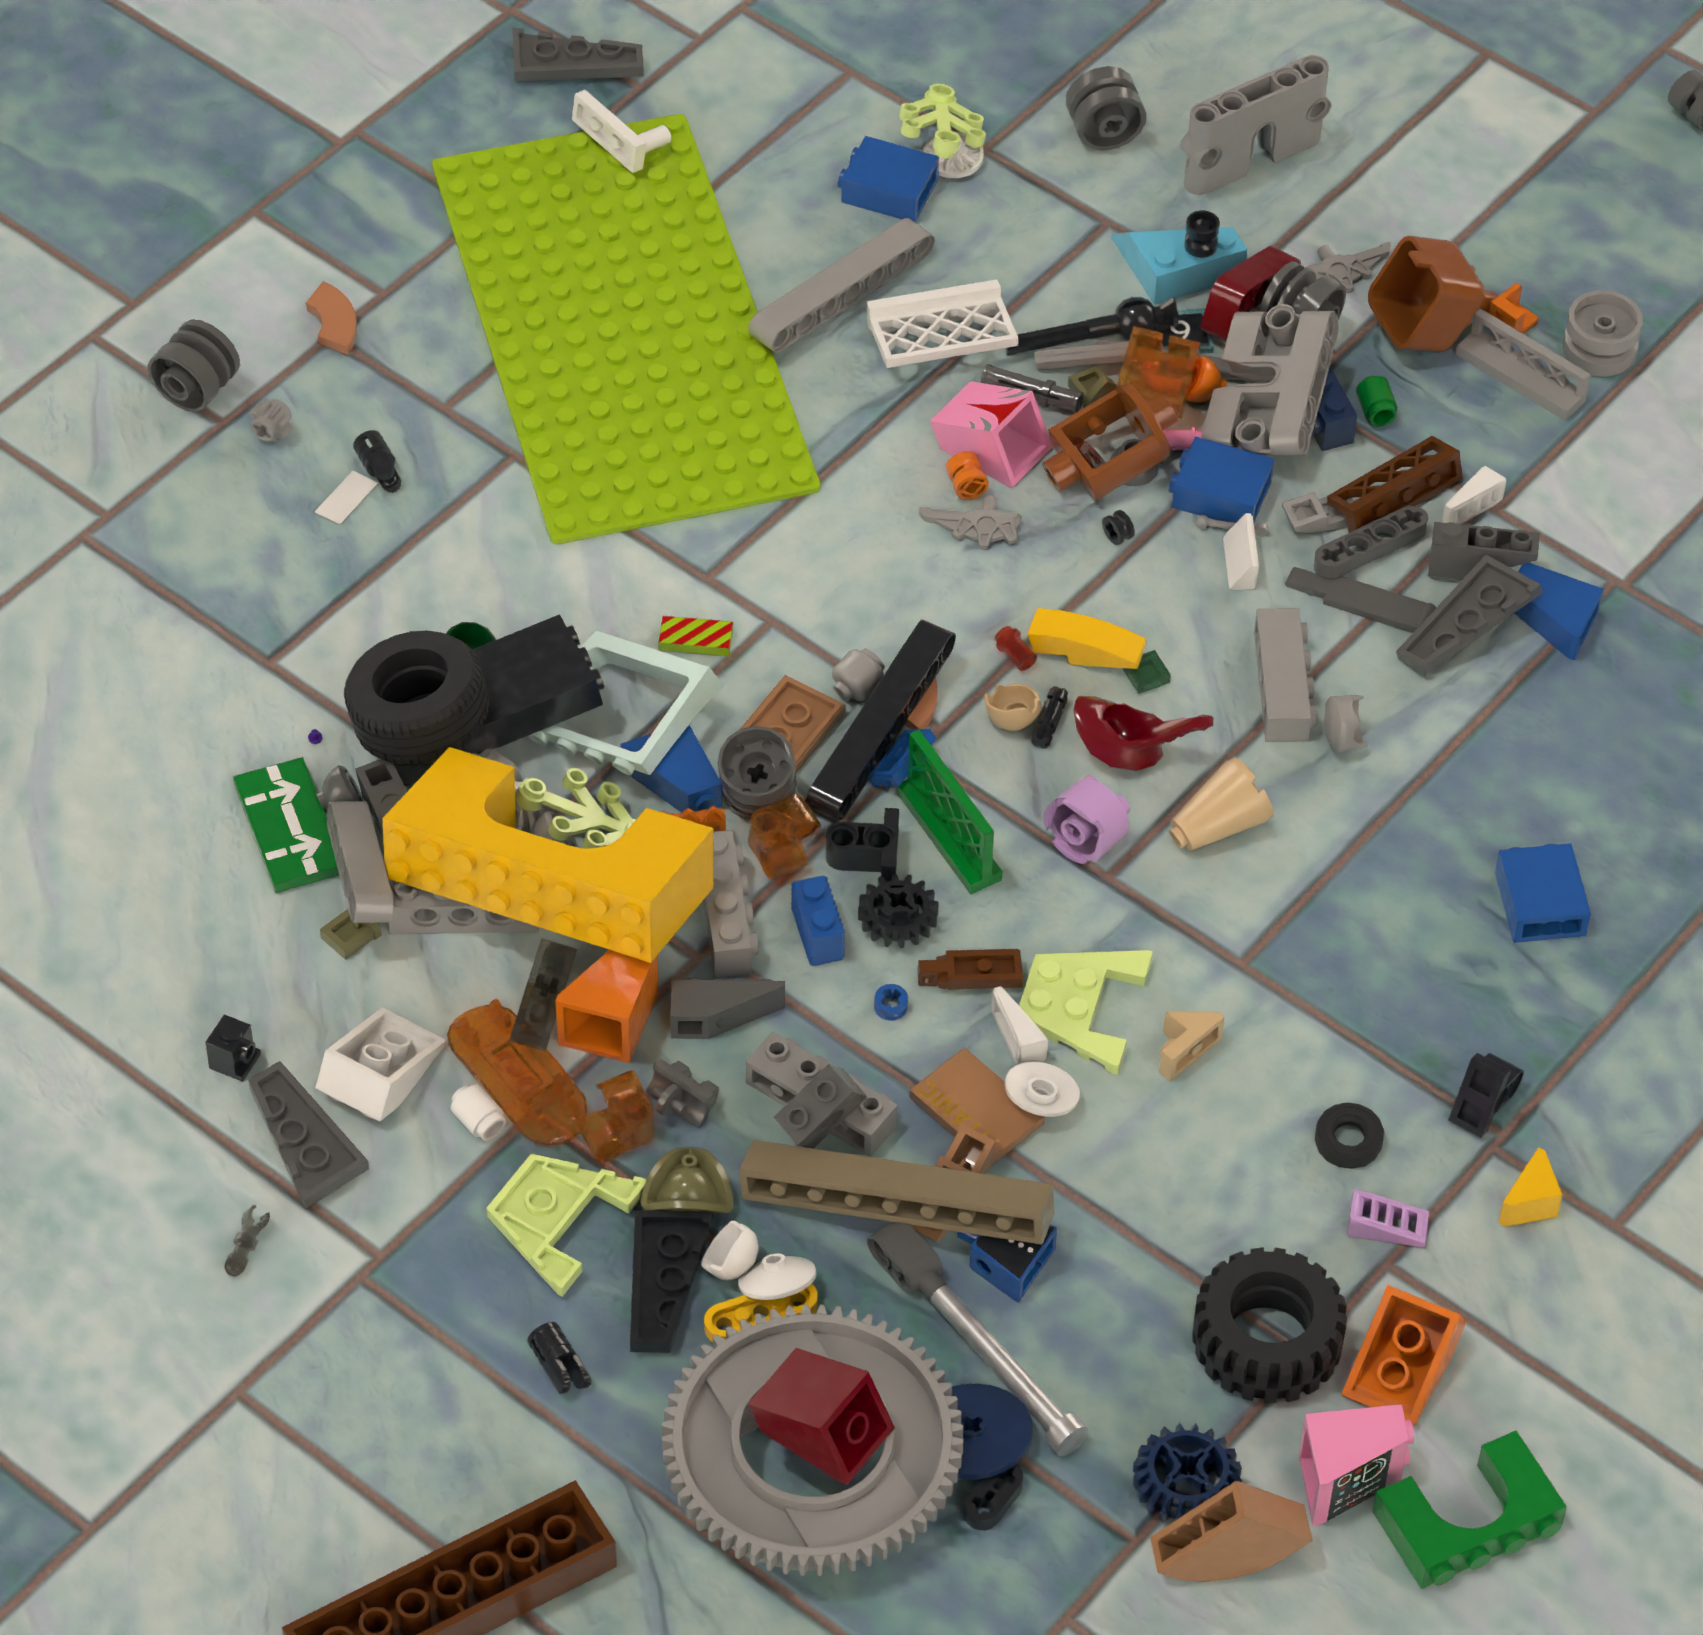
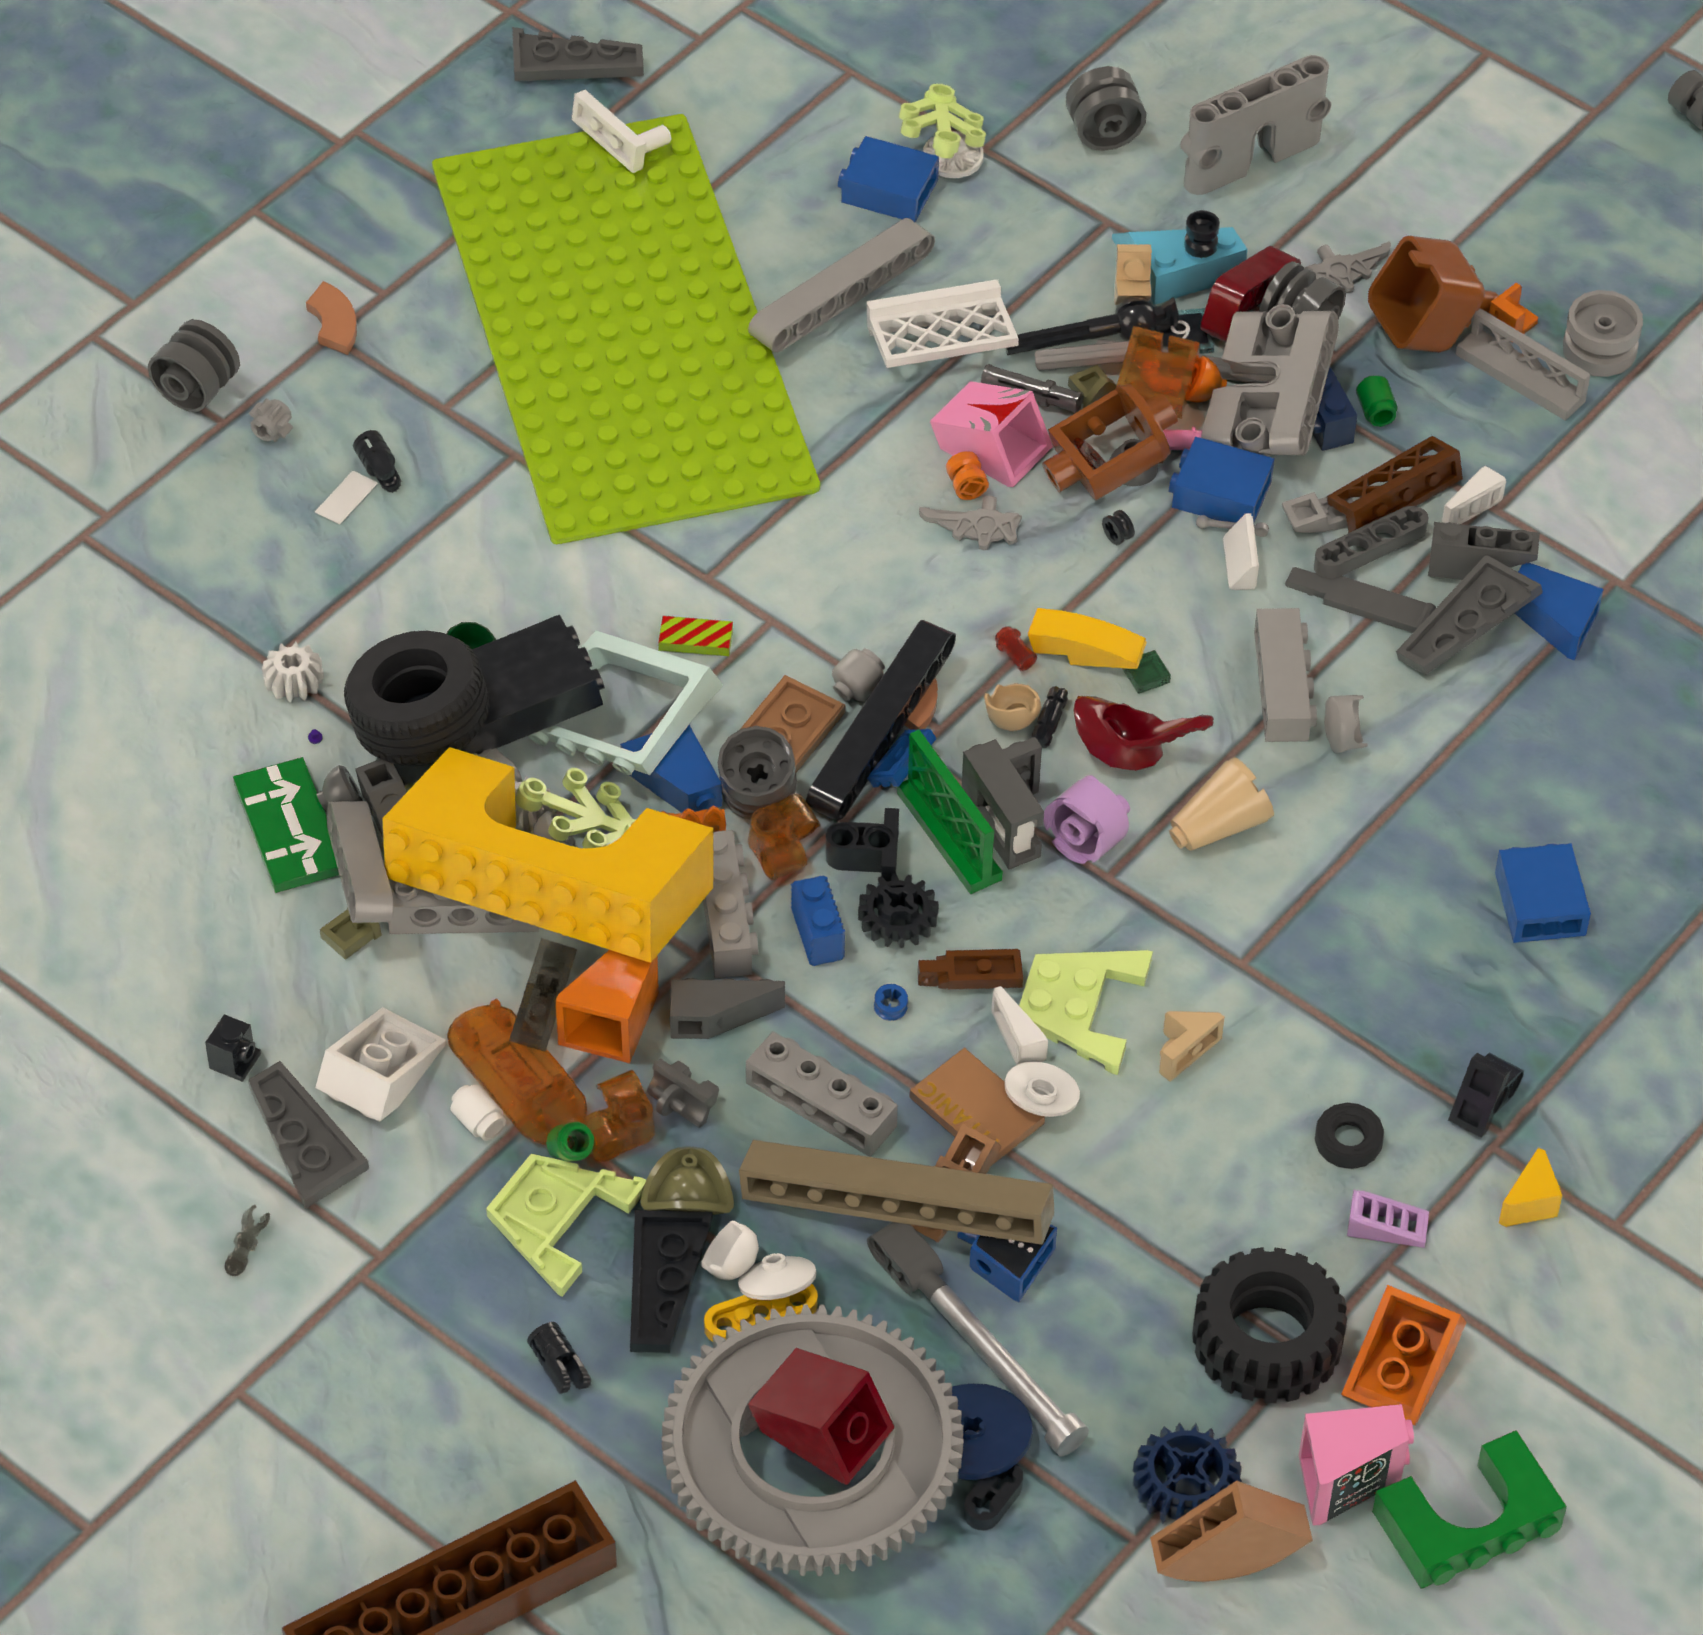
dark grey brick [774,1064,867,1149] -> none
none -> white gear [262,641,324,703]
none -> green brick [546,1122,594,1162]
none -> dark grey brick [961,737,1044,870]
none -> tan slope [1114,244,1152,305]

